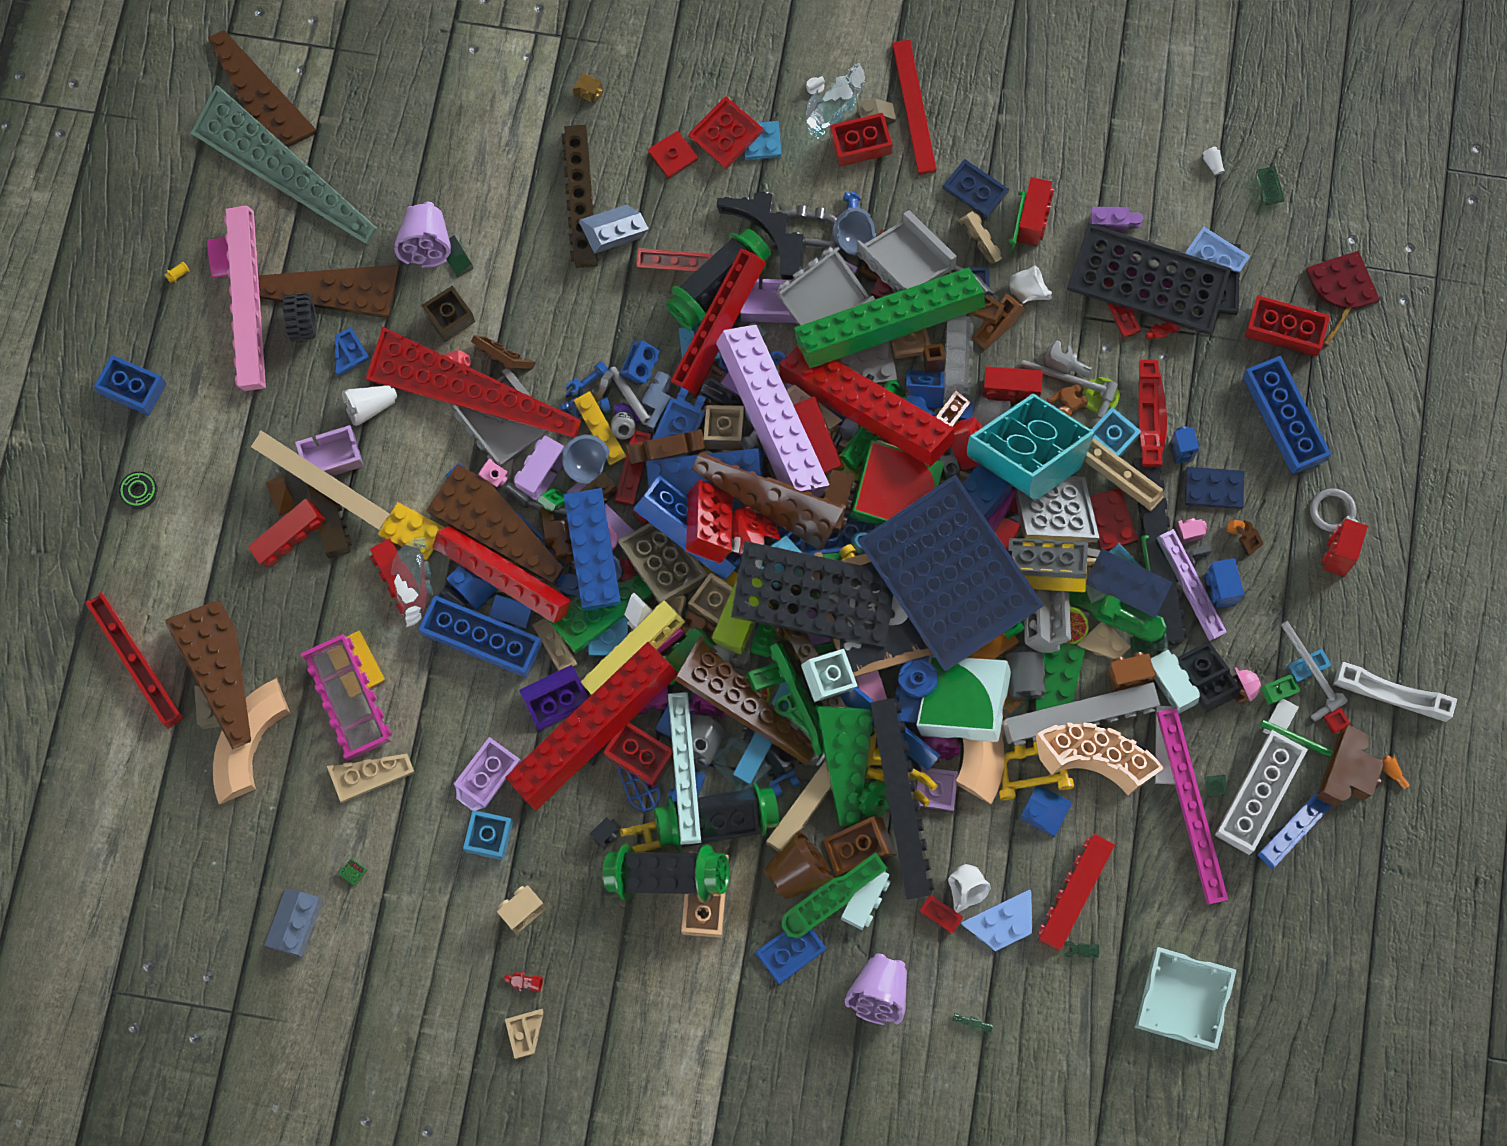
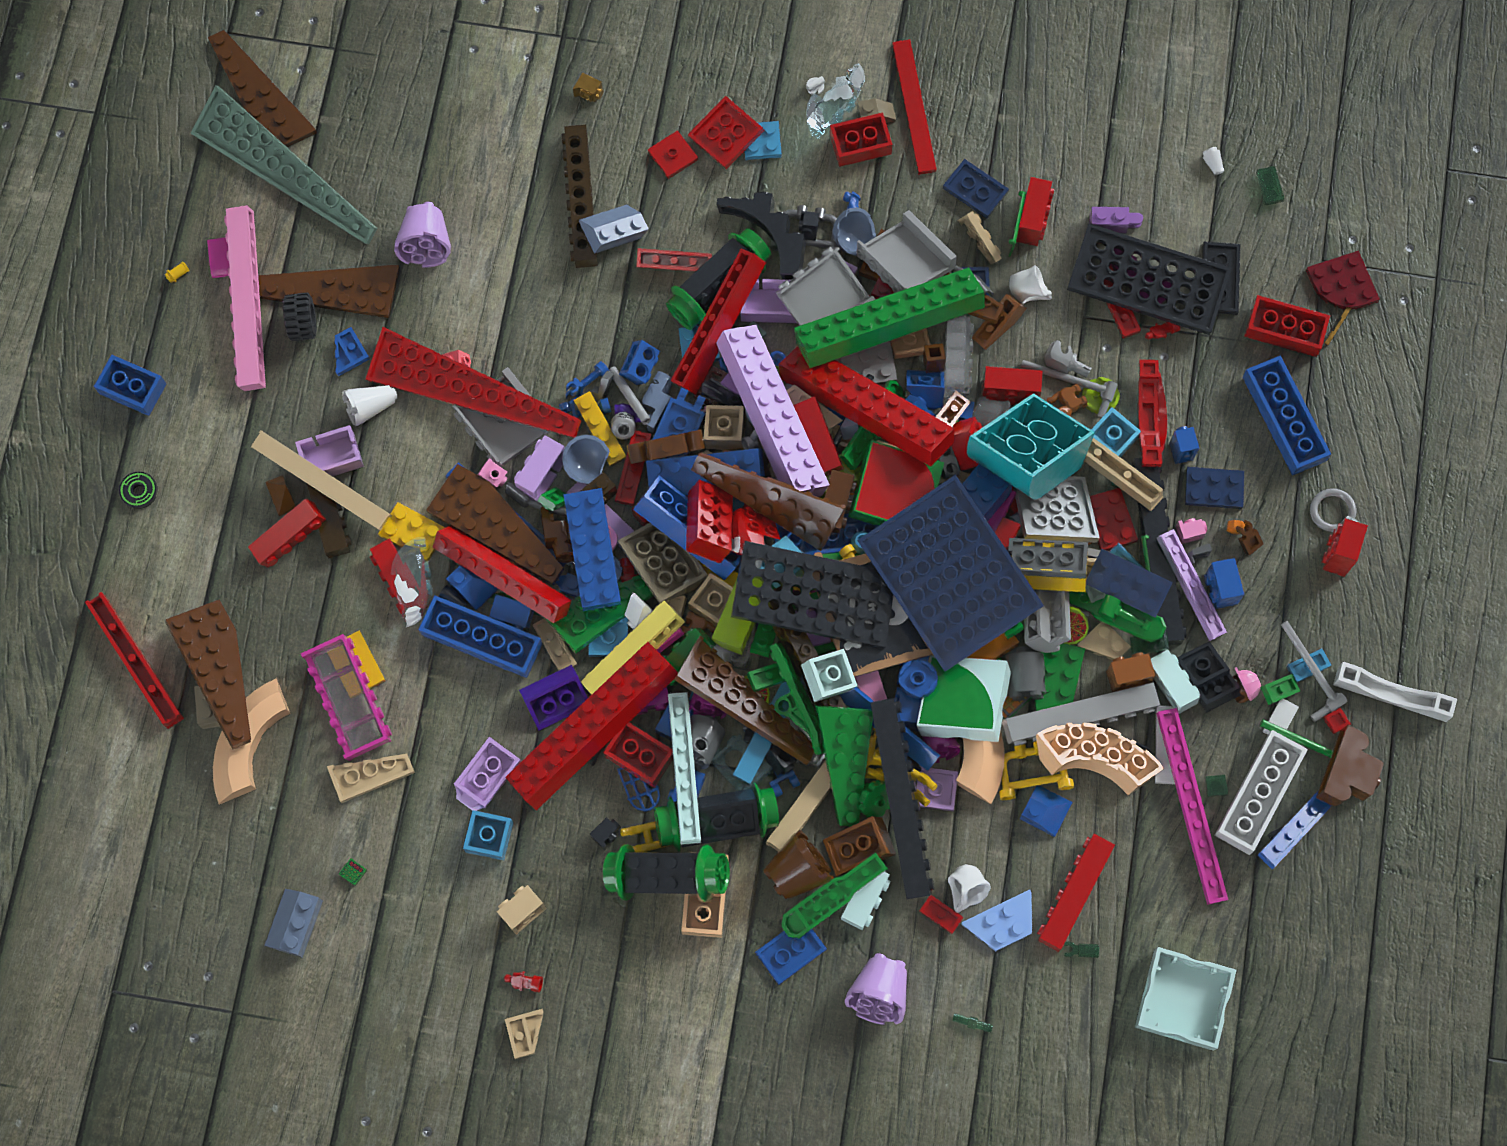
dark brown brick [421,285,475,342] -> none
dark green slope [446,235,473,278] -> none
reddish brown wing [471,335,536,370] -> none
light blue wing [1185,226,1250,273] -> none
orange cone [1381,755,1409,790] -> none
none -> black brick [799,211,820,241]

